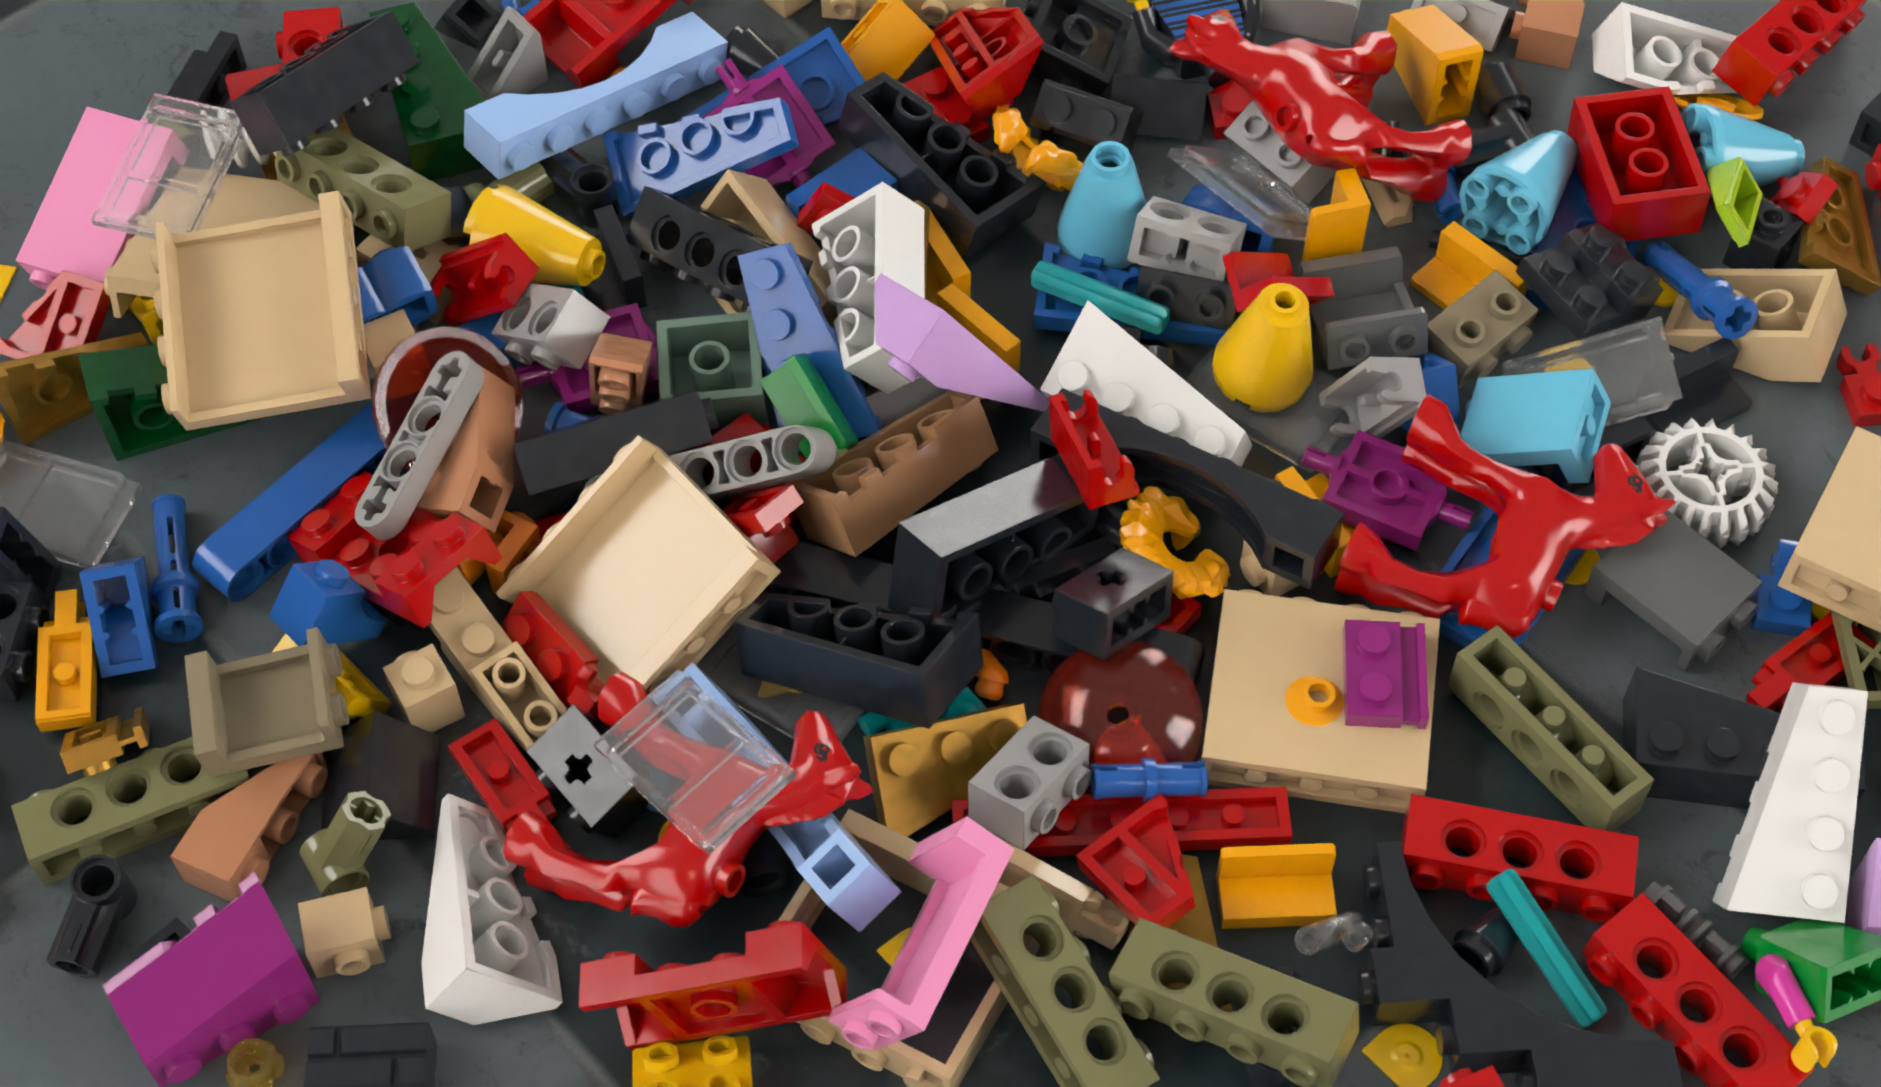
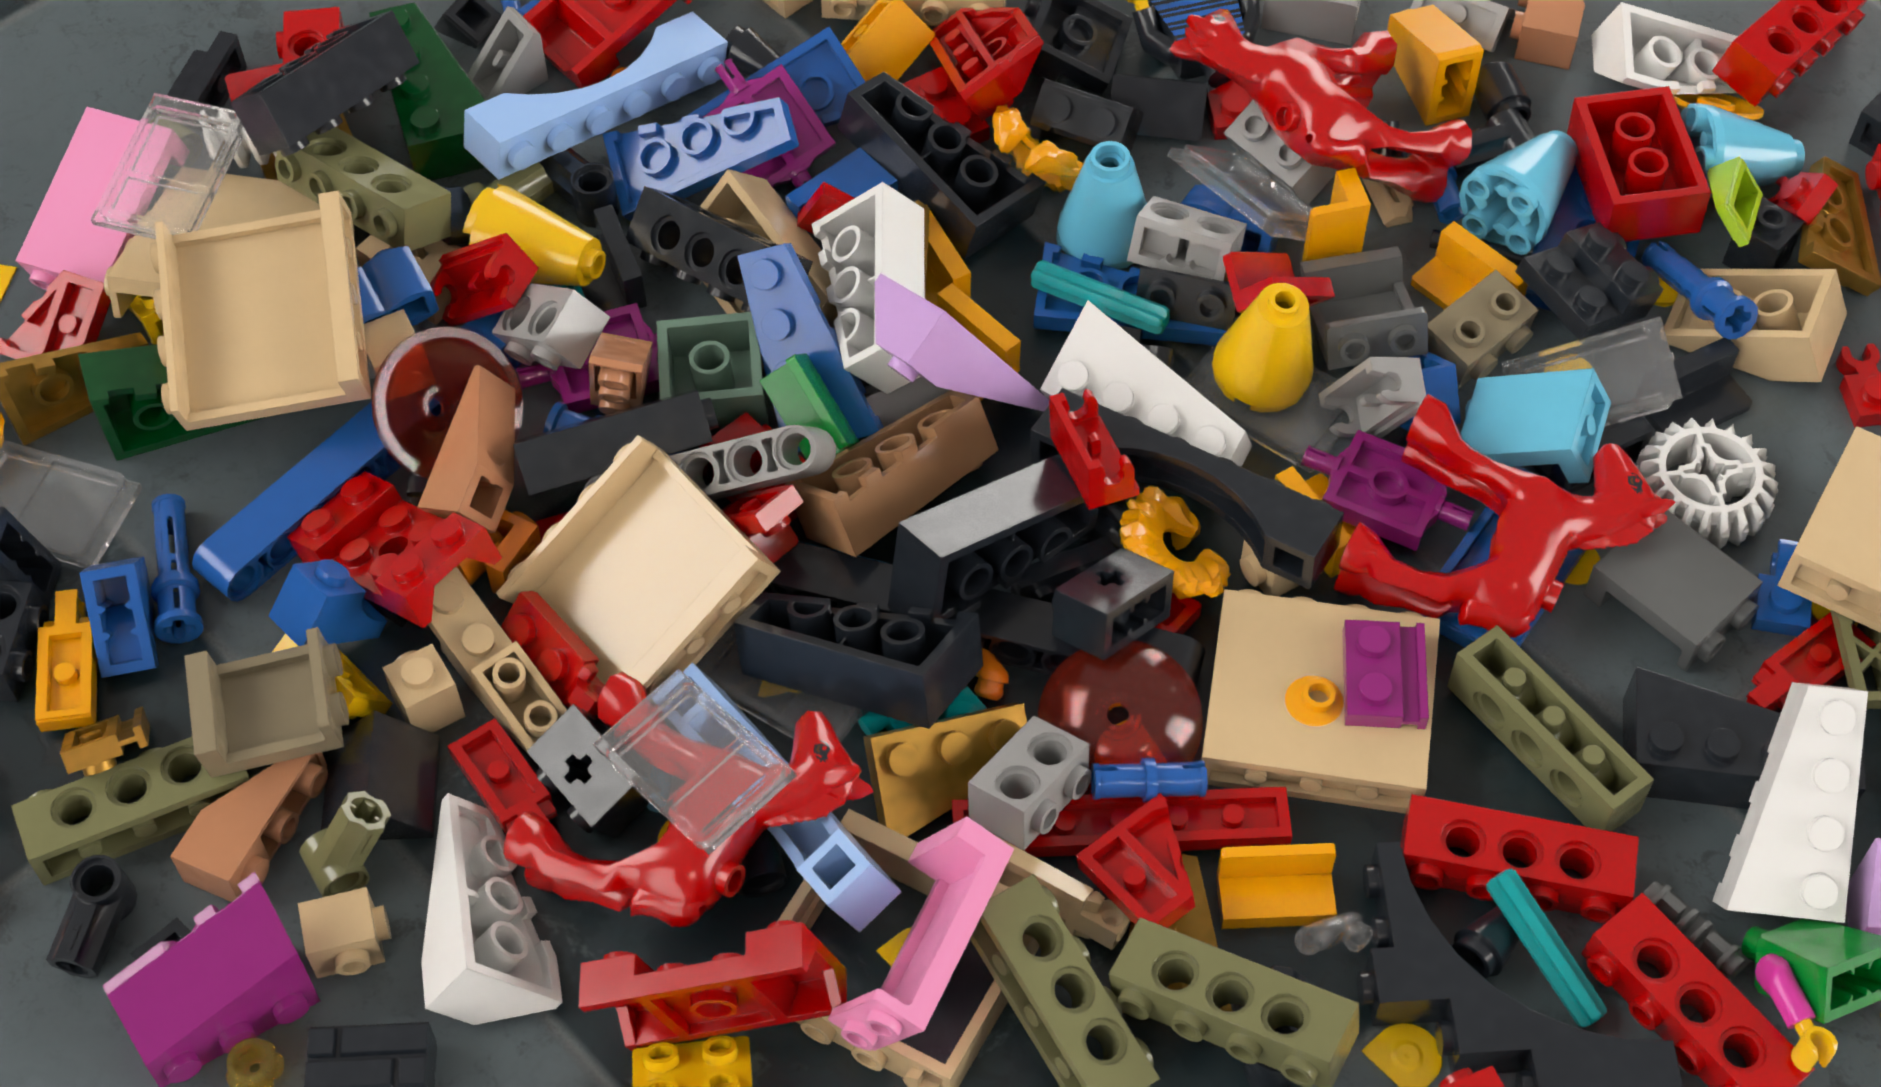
light grey beam [355,351,484,540] -> none

